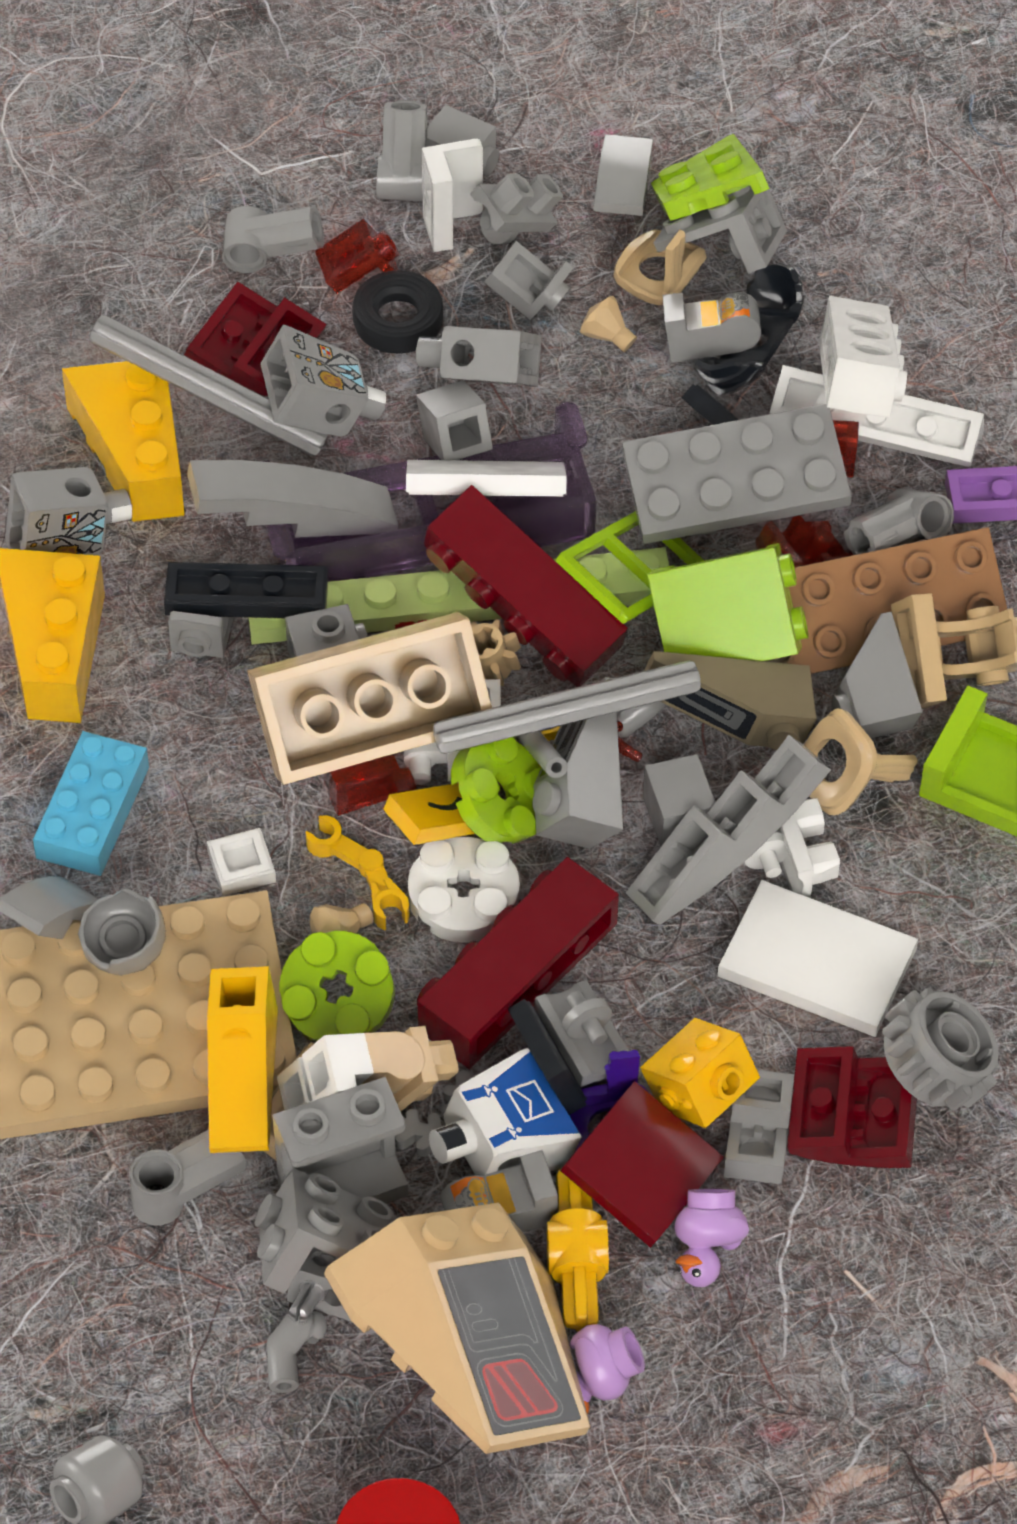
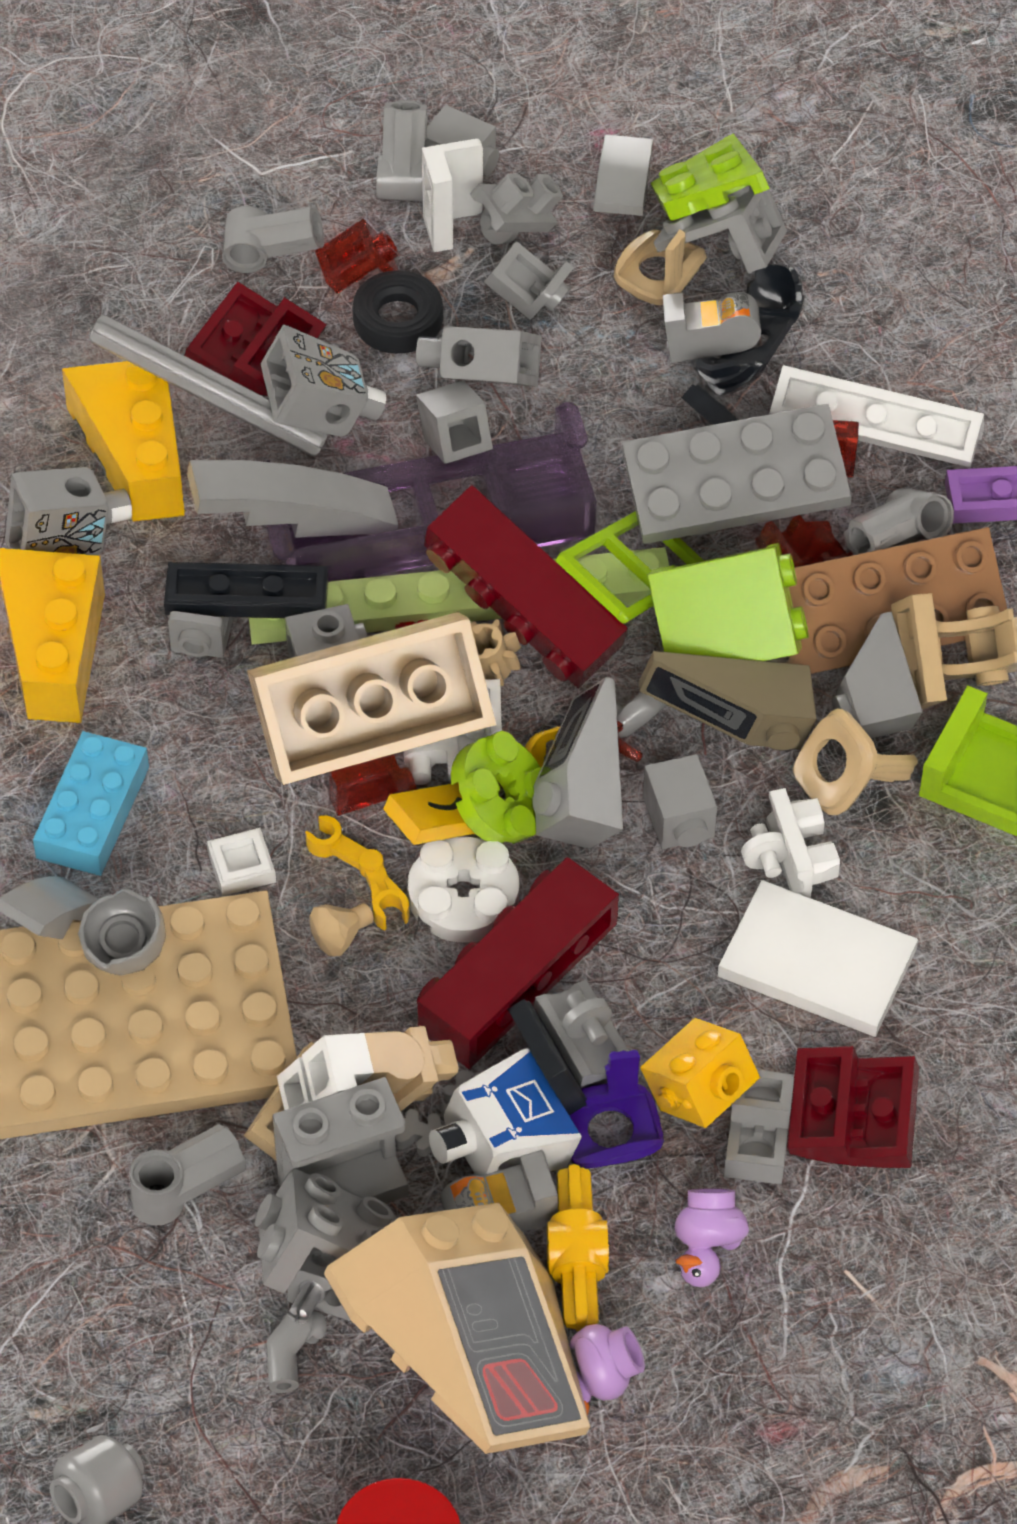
yellow slope [207,966,278,1153] -> none
lime plate [279,931,395,1043] -> none
white tile [406,460,567,497] -> none
light grey axle [433,660,701,754] -> none
light grey piece [516,731,568,778] -> none
dark red slope [560,1081,724,1248] -> none
tan rock [580,296,637,352] -> none
light grey slope [626,735,831,925] -> none
white brick [819,296,907,418] -> none
light grey gear [882,988,1000,1111] -> none

